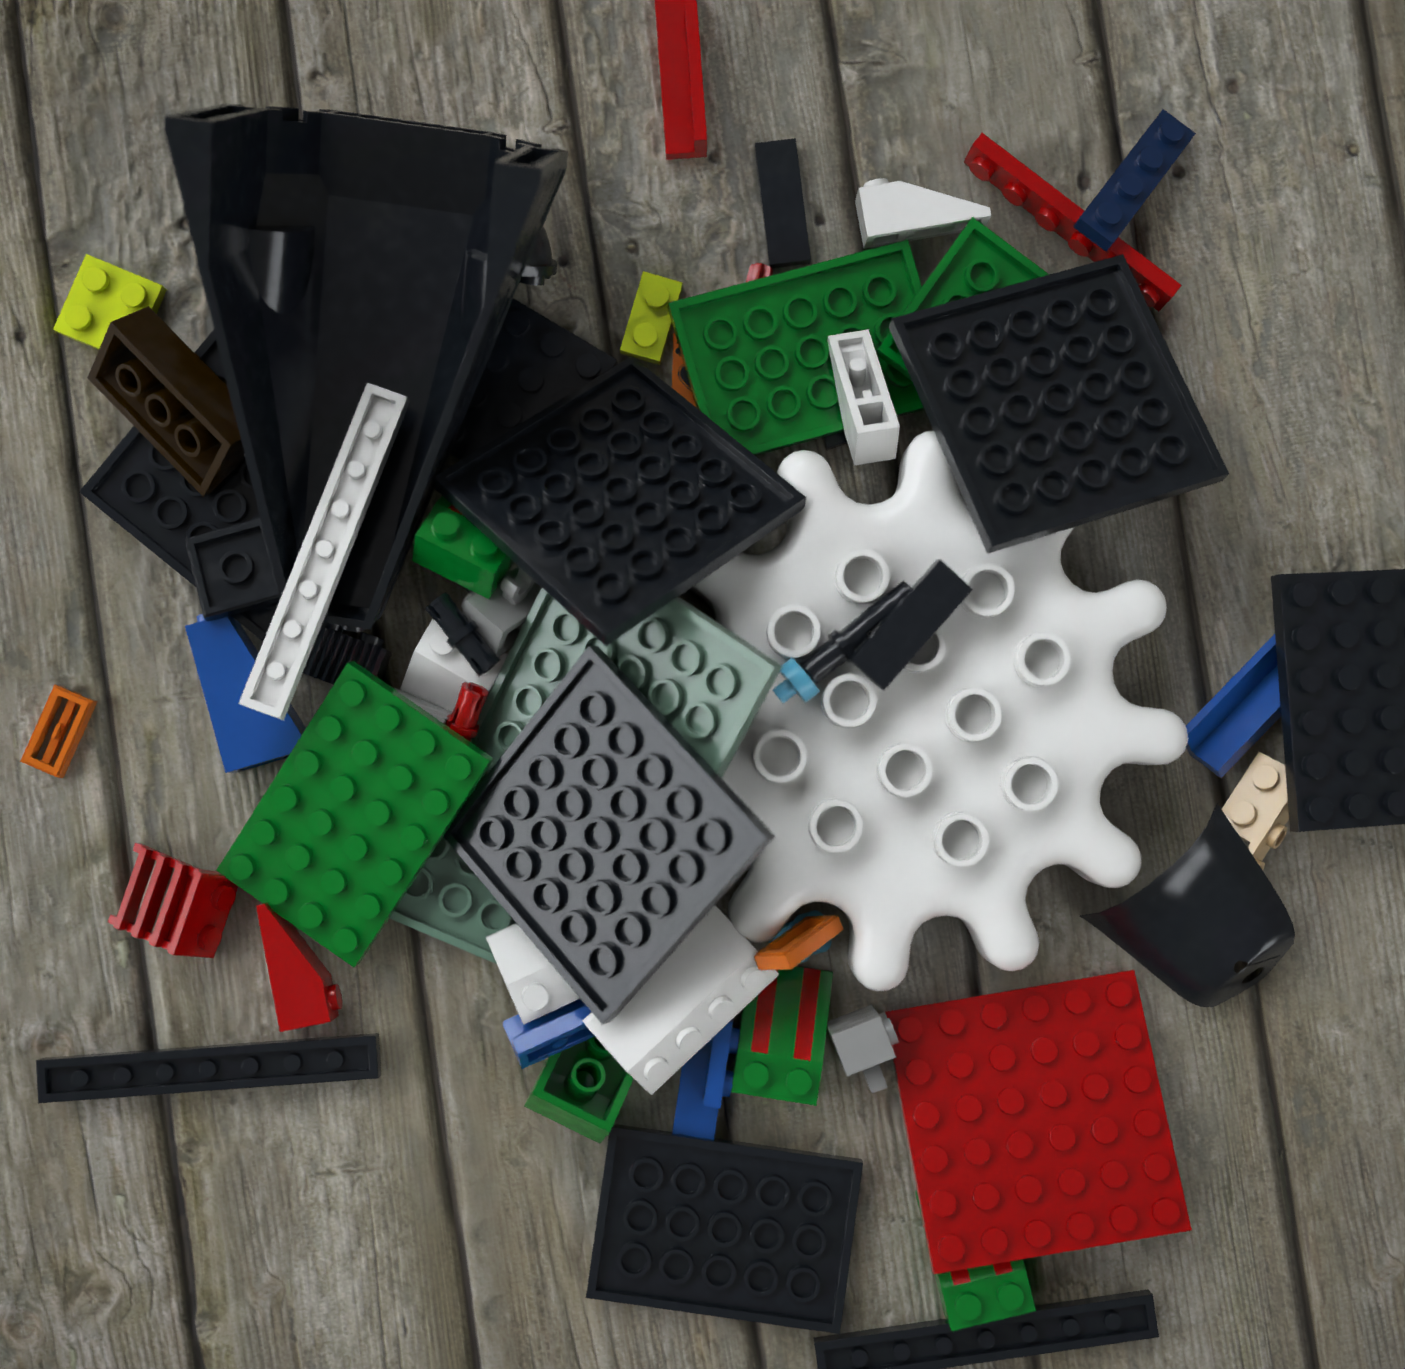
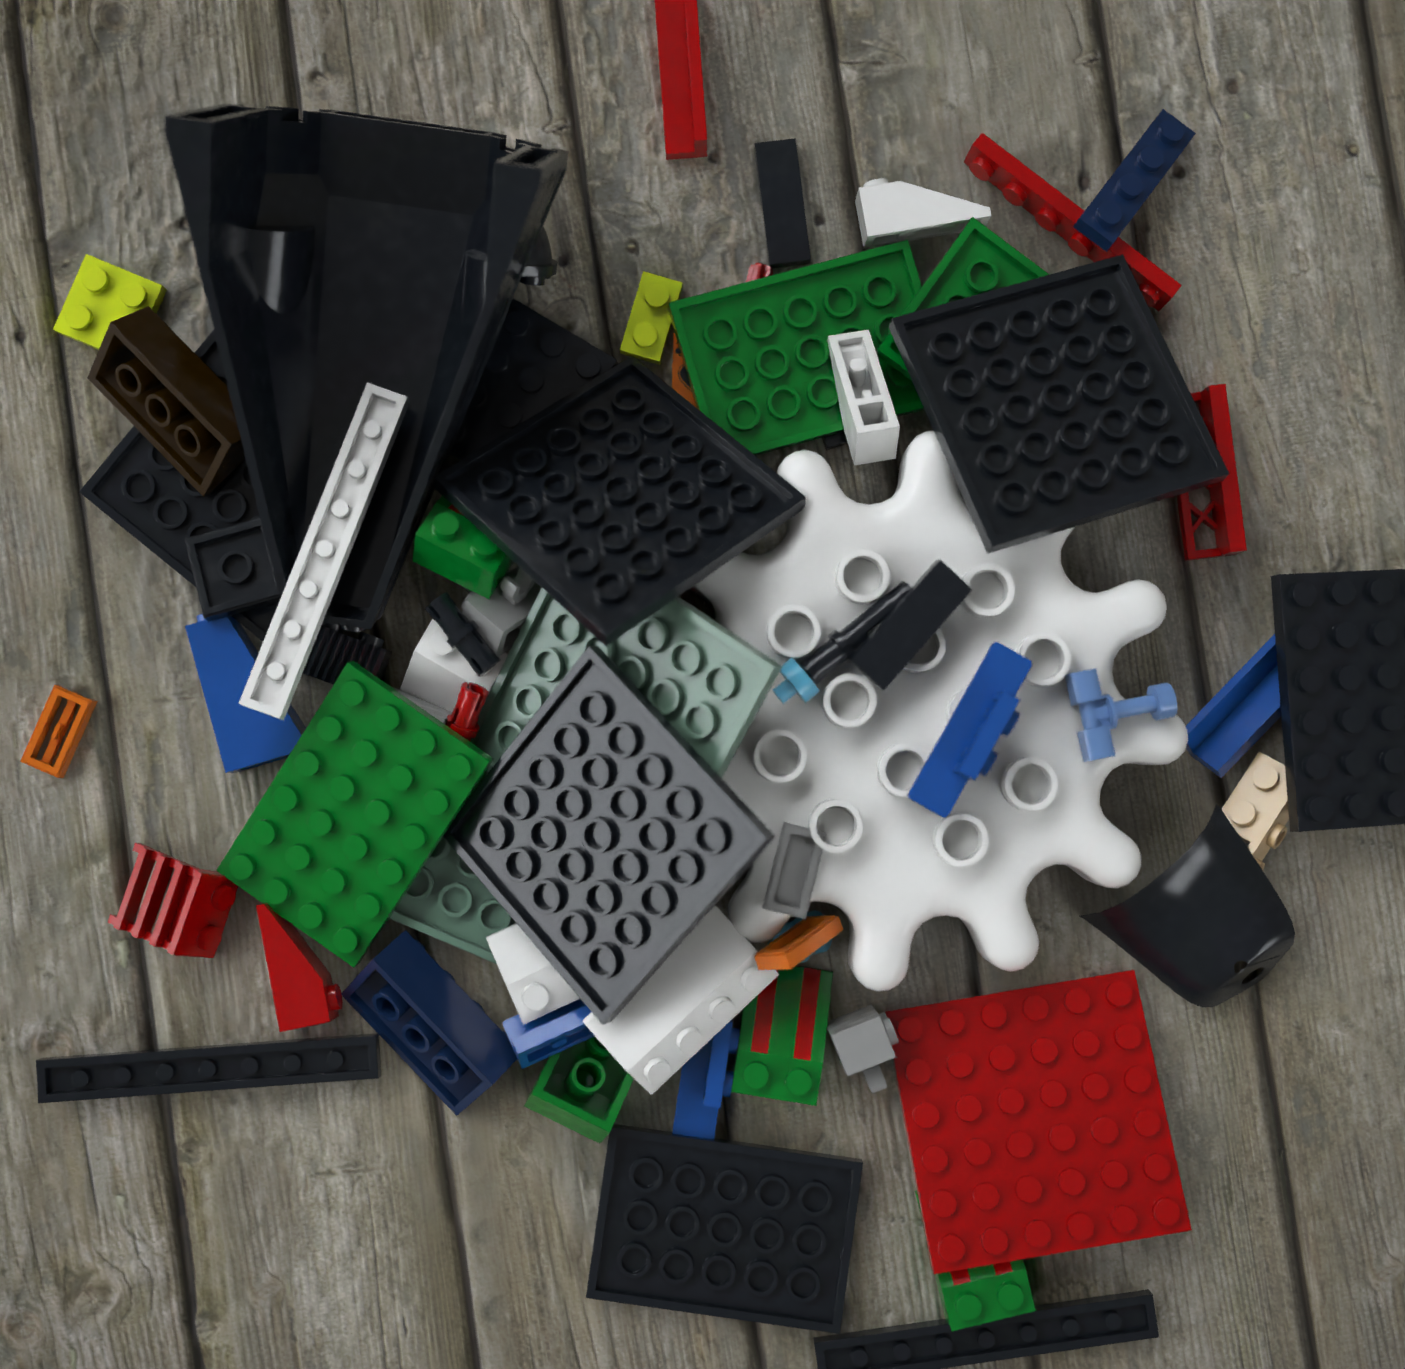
none -> dark blue slope [341,930,517,1116]
none -> light grey tile [762,822,827,919]
none -> blue bracket [908,642,1032,818]
none -> medium blue bar [1065,669,1177,762]
none -> red fence [1177,384,1247,561]

